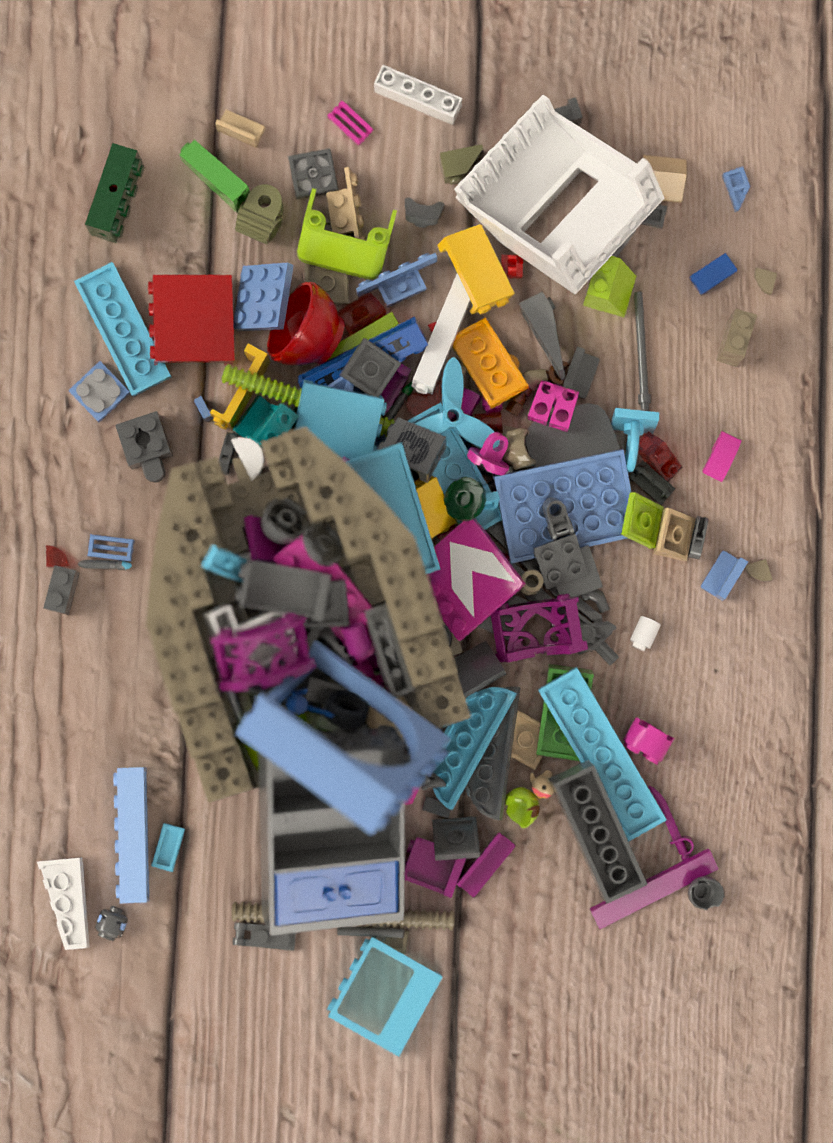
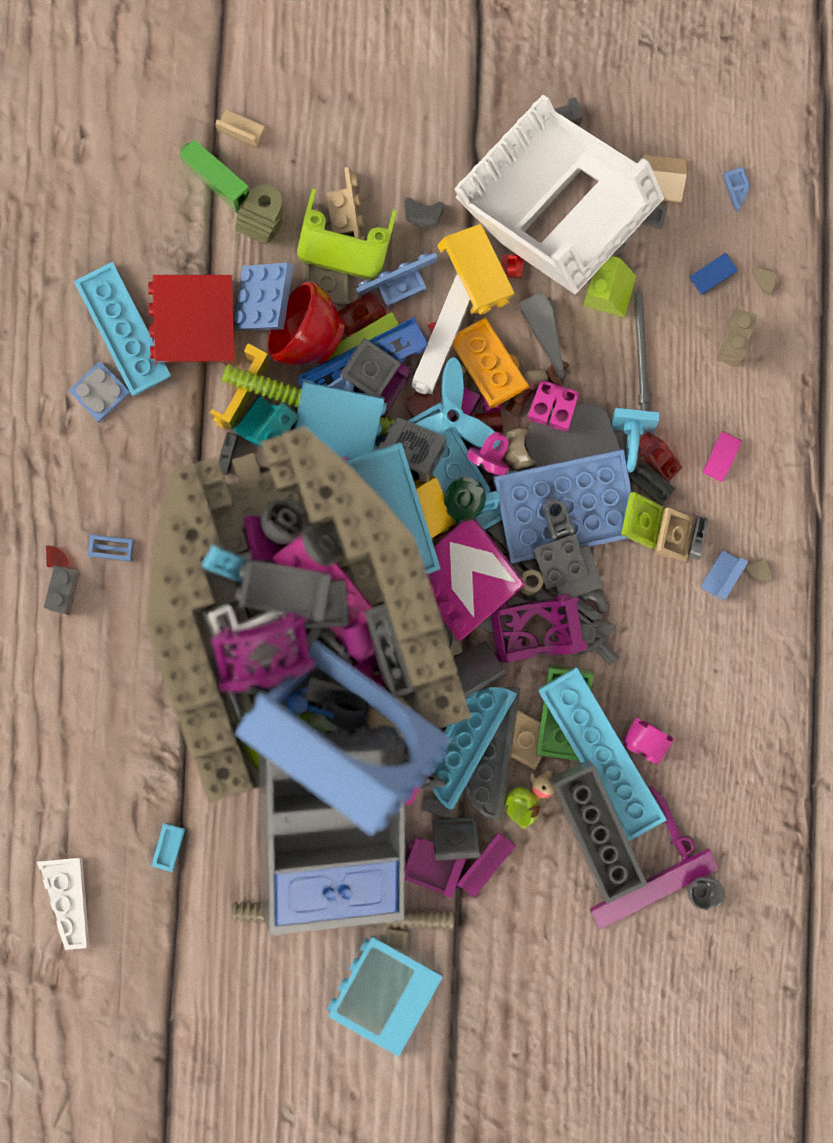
dark grey piece [78,560,132,570] -> none
dark green brick [85,143,145,243] -> none
dark grey head [95,906,128,941] -> none
light blue brick [113,767,150,903] -> none
dark grey brick [115,411,173,483] -> none
medium blue tile [194,396,213,422] -> none
white tile [231,437,265,480] -> none
dark grey plate [232,922,297,951] -> none
dark grey piece [288,148,338,200] -> none
dark pink tile [327,100,373,146] -> none
dark grey bar [337,927,405,938] -> none
white brick [374,65,462,125] -> none
dark grey piece [385,381,414,420] -> none
olive slope [440,144,483,185] -> none
dark grey panel [563,346,600,399] -> none
white brick [630,616,661,651] -> none

